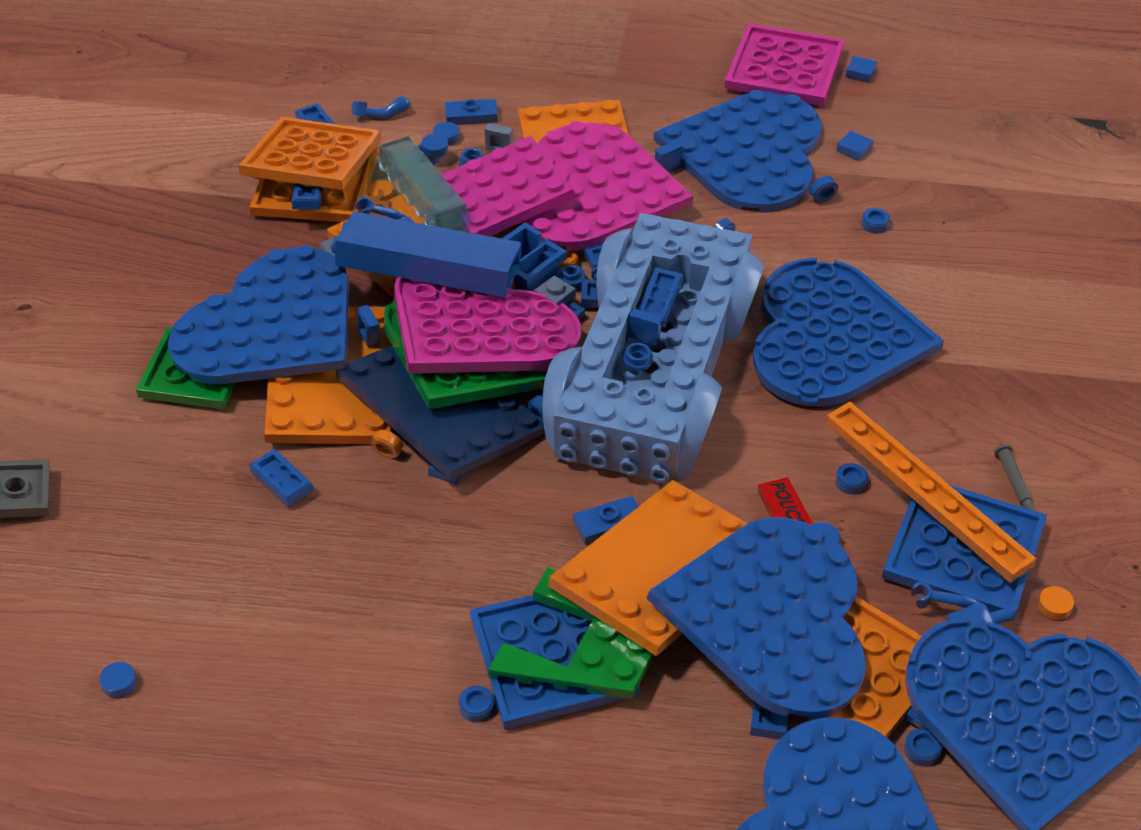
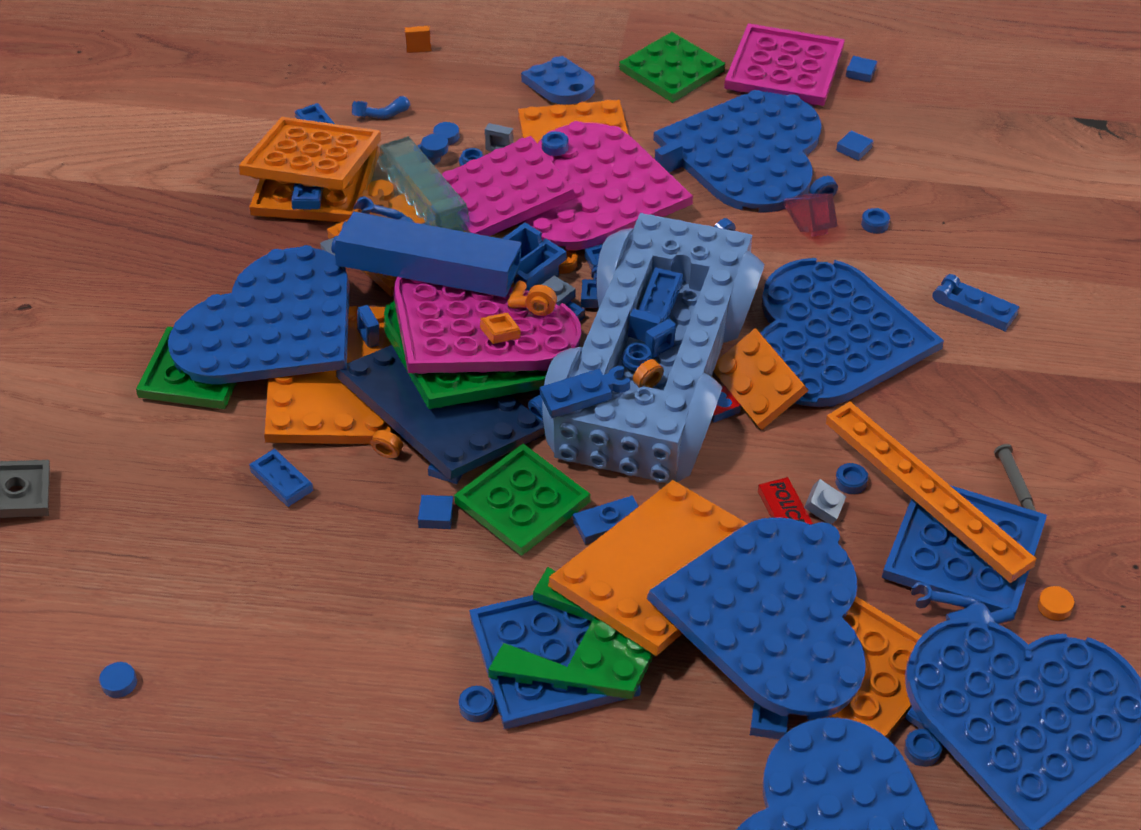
blue plate [445,98,498,124] -> none
blue plate [557,265,585,290] -> none
none -> orange tile [405,26,431,53]
none -> blue tile [418,495,454,529]
none -> green plate [454,444,591,556]
none -> orange tile [480,313,521,344]
none -> orange plate [508,281,557,316]
none -> blue plate [521,56,595,105]
none -> blue plate [540,366,630,419]
none -> blue tile [542,131,569,156]
none -> green plate [619,32,726,103]
none -> orange tile [633,359,664,388]
none -> blue tile [645,319,676,358]
none -> tile [711,386,741,423]
none -> orange plate [713,328,809,430]
none -> clear pink slope [783,194,838,236]
none -> sand blue plate [804,479,846,524]
none -> blue plate [932,274,1020,331]

